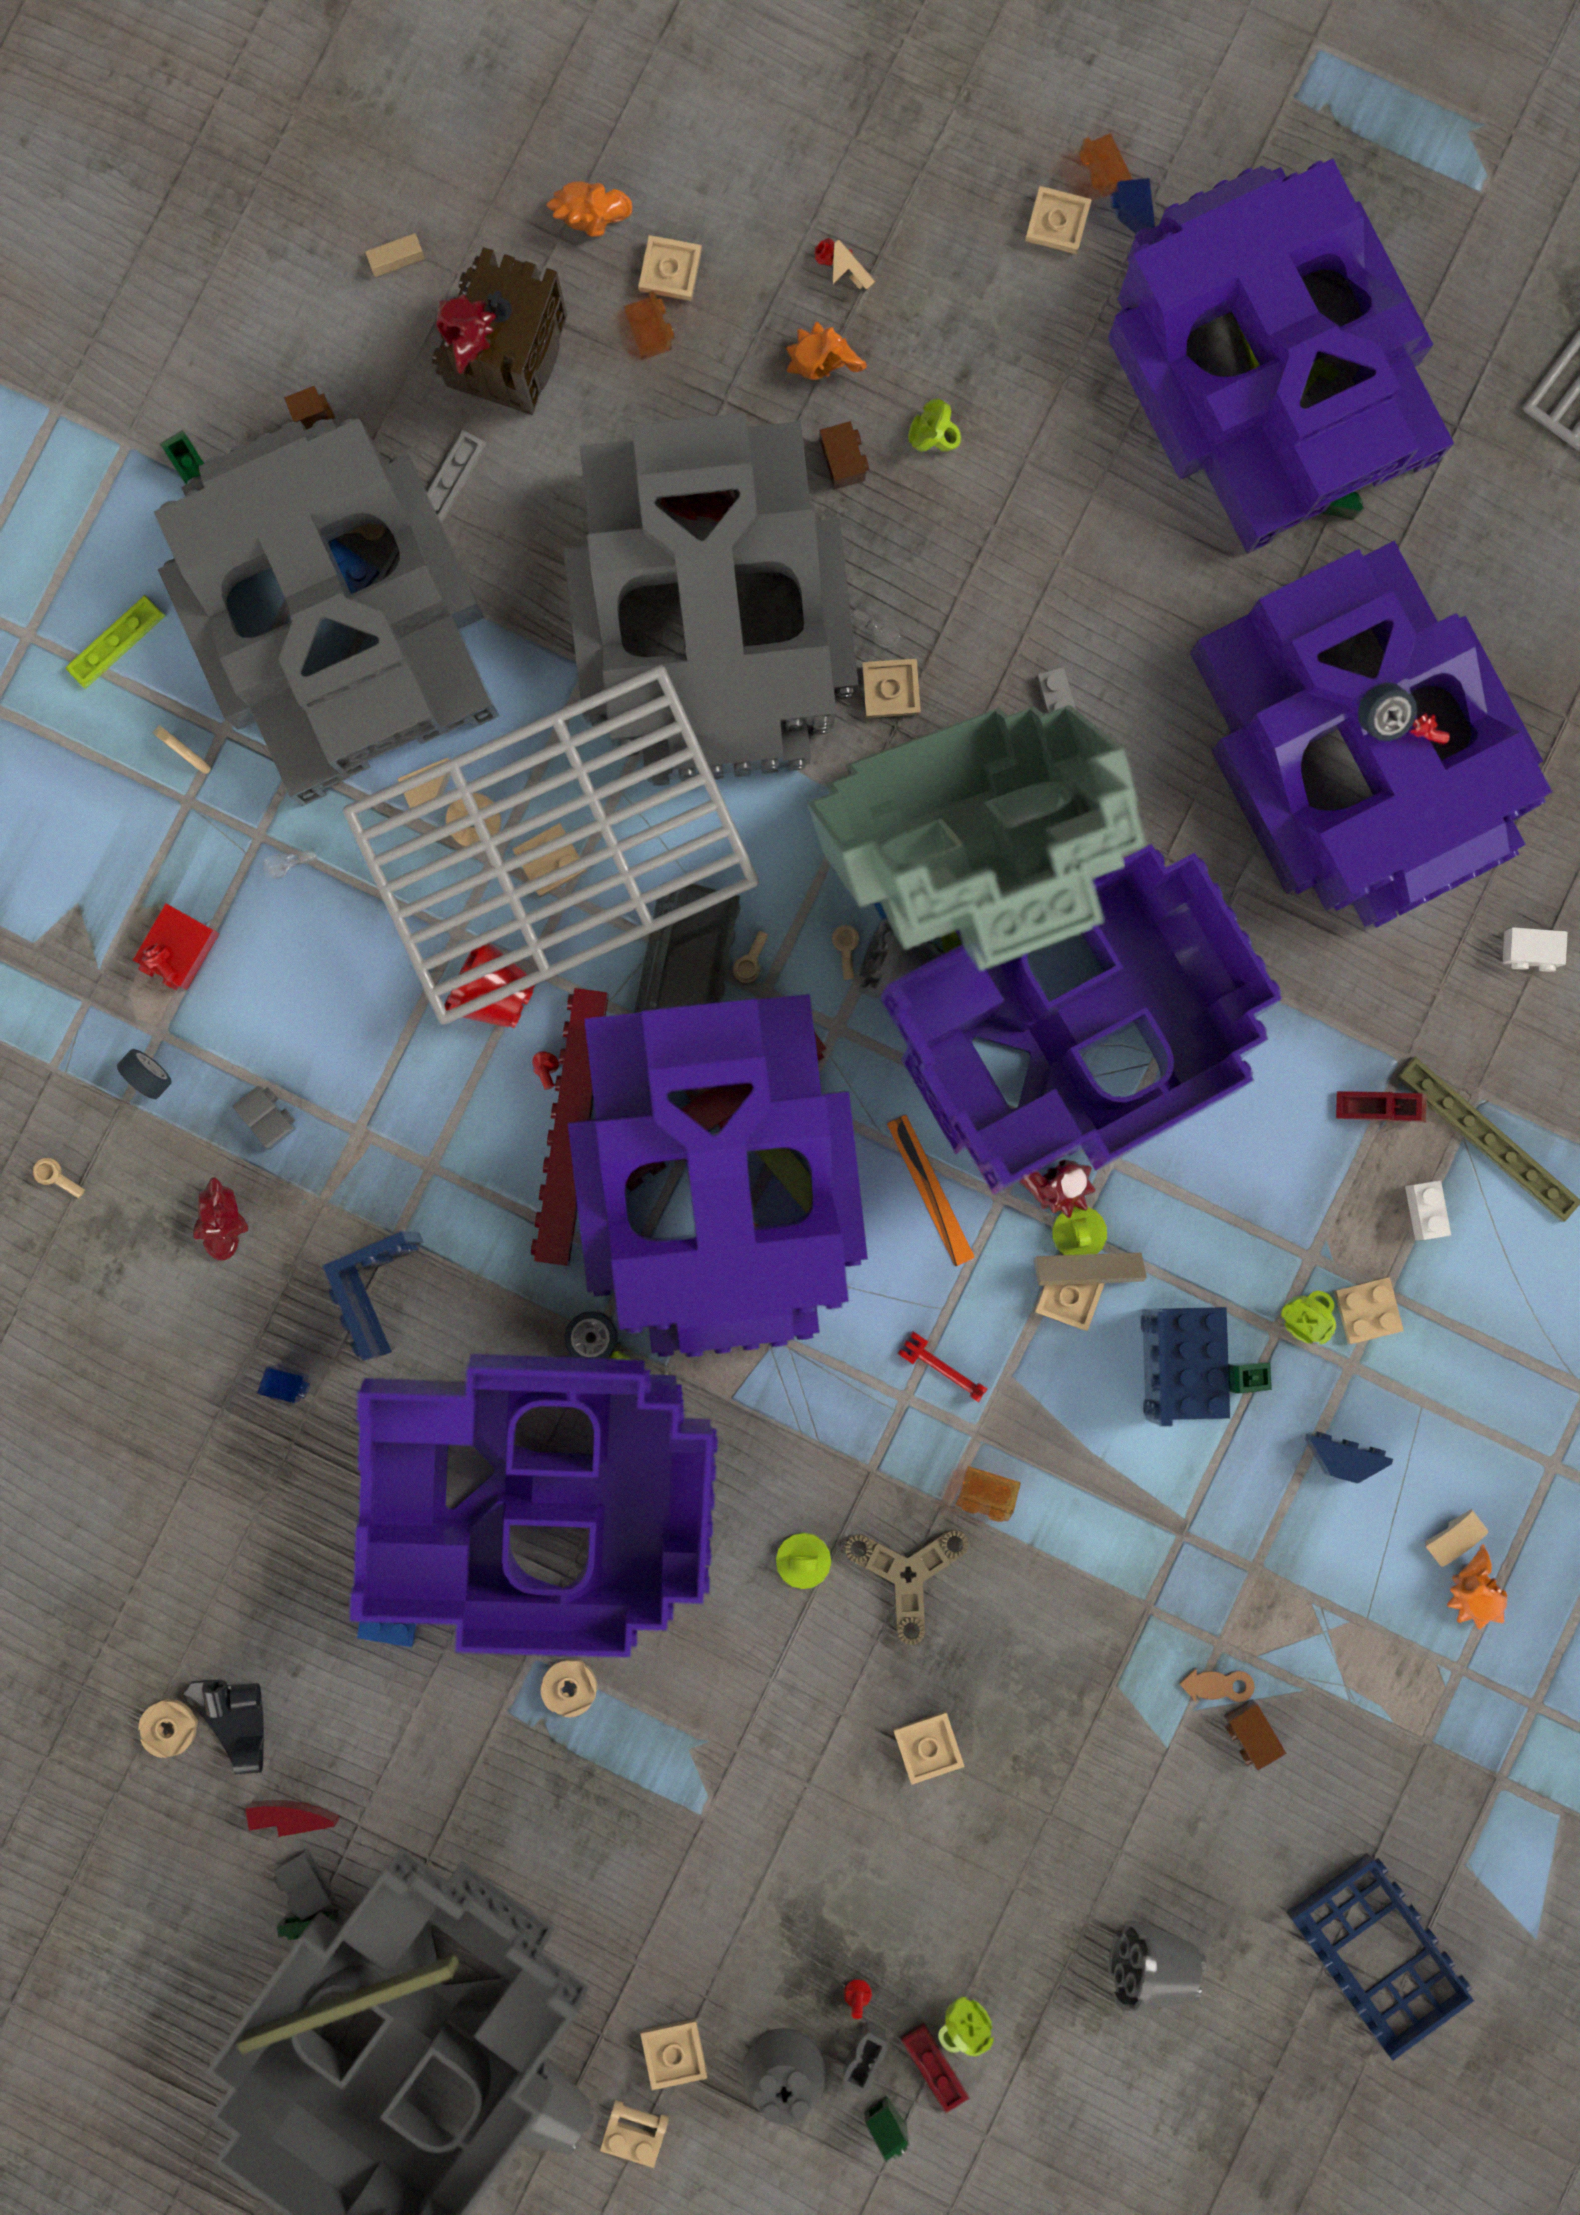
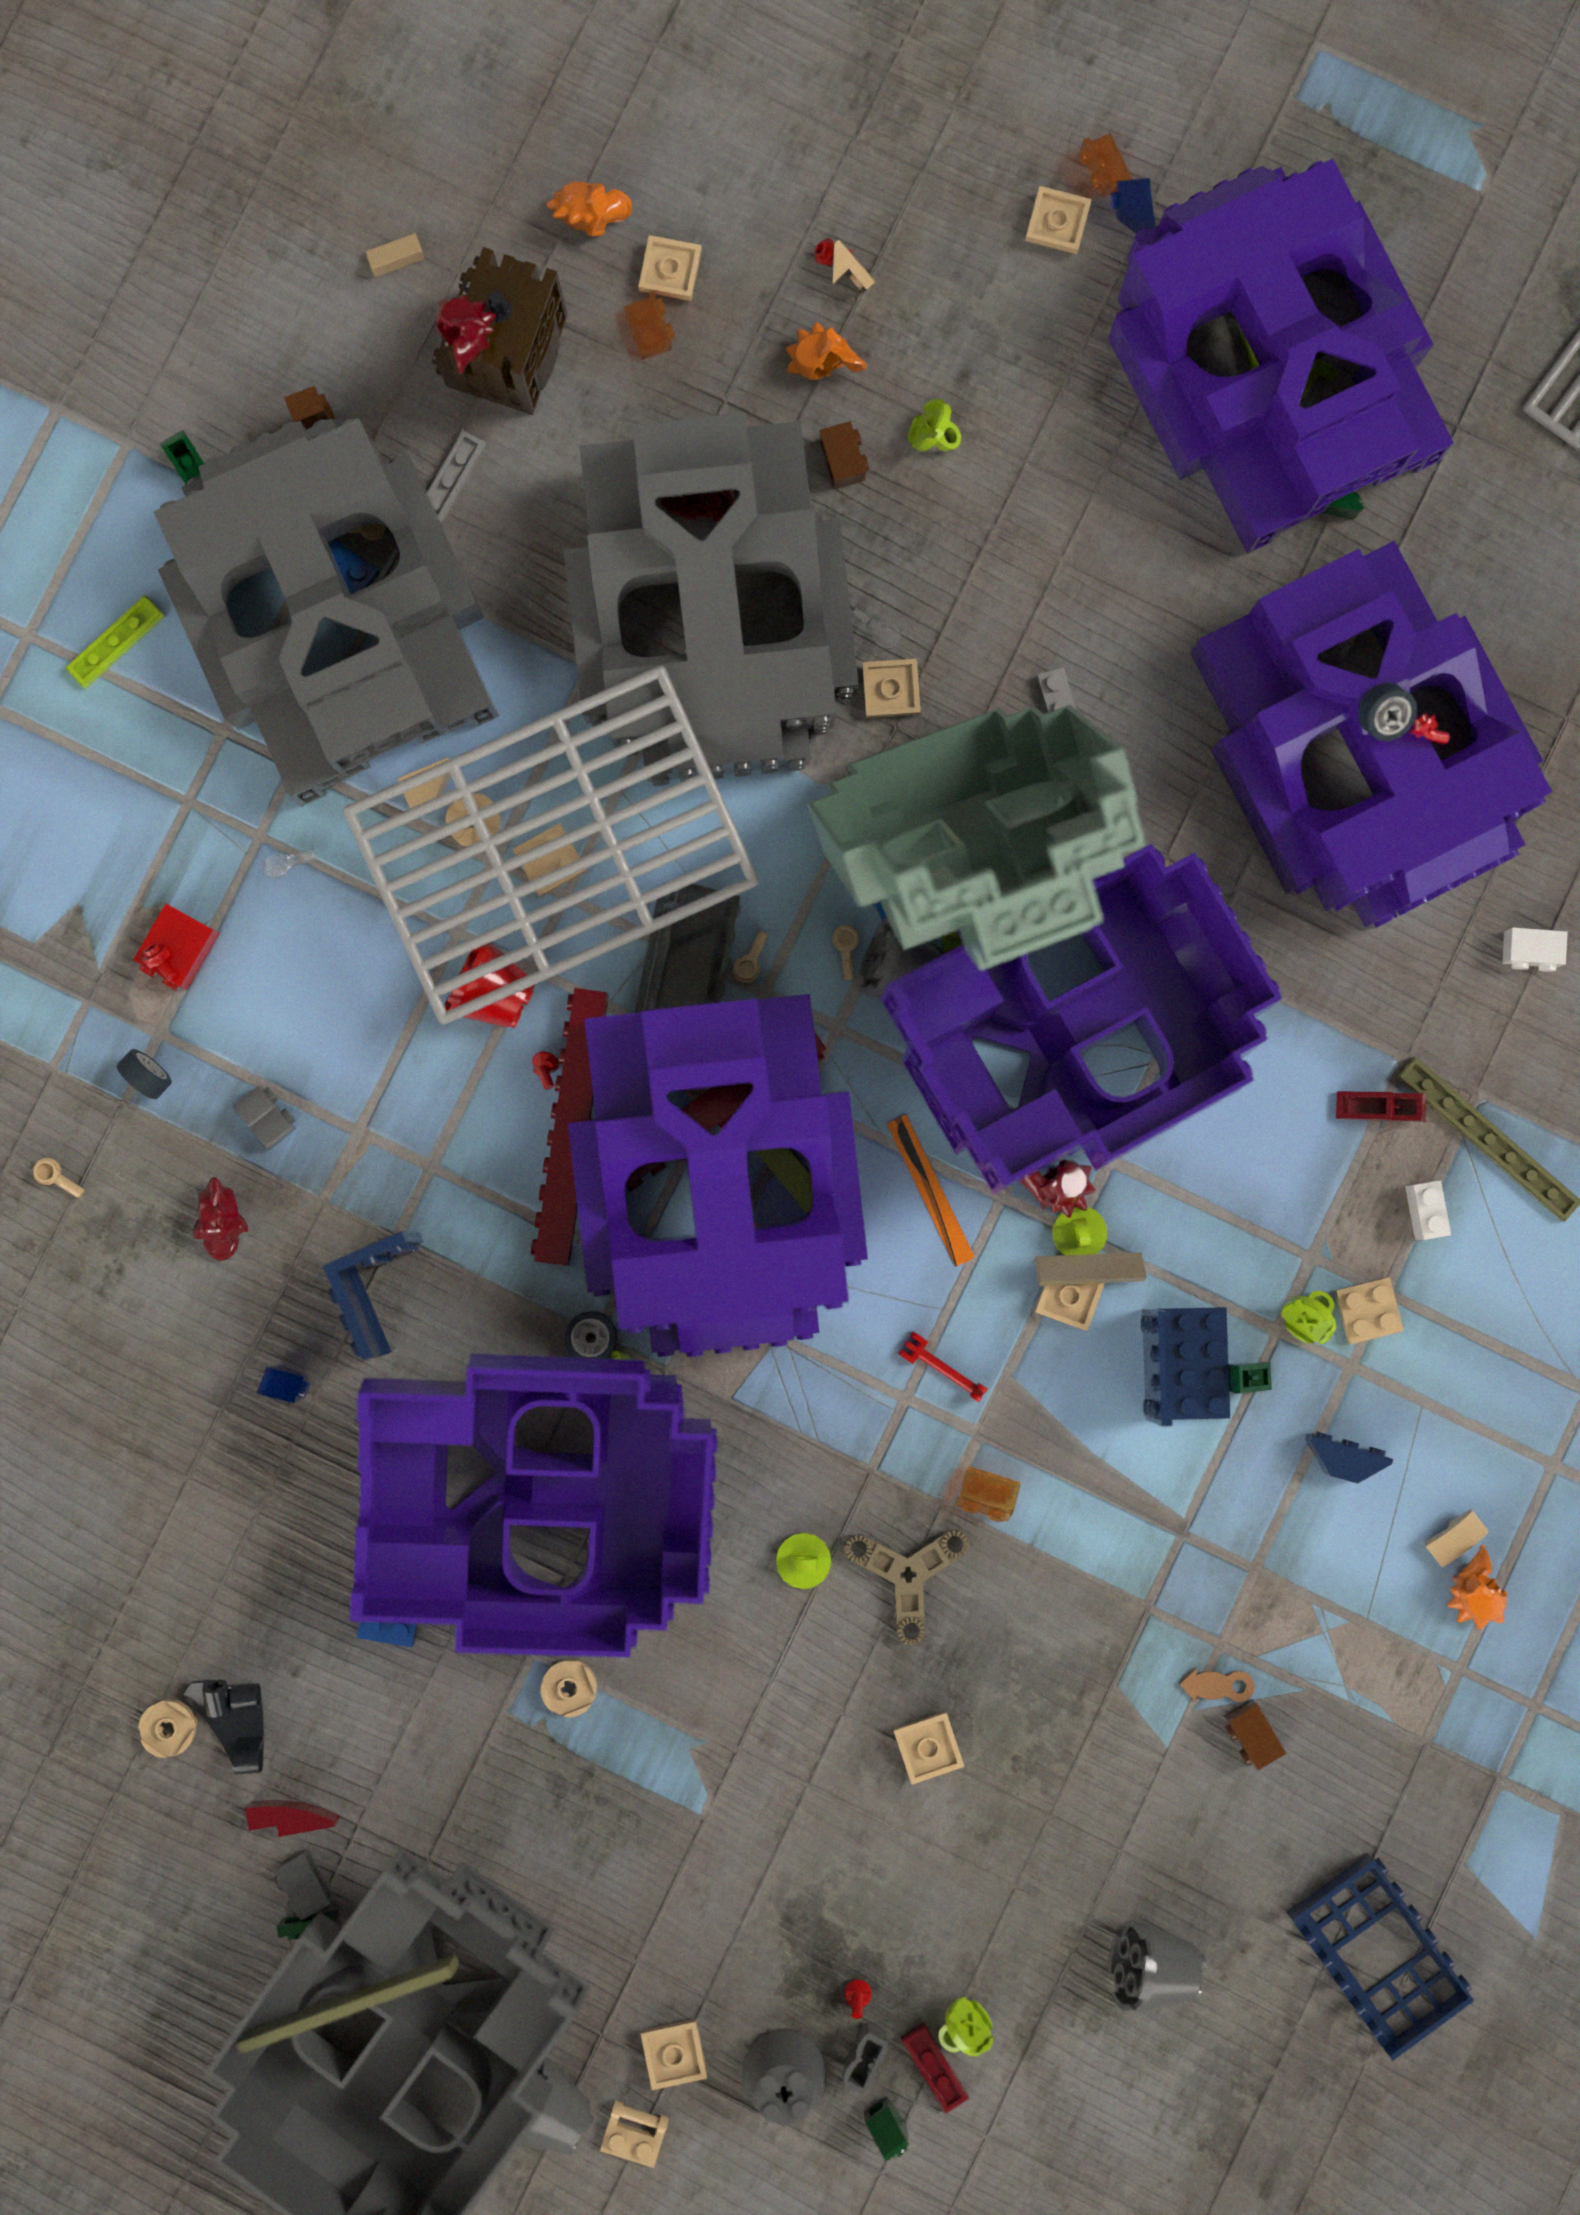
tan piece [152,725,211,774] -> none

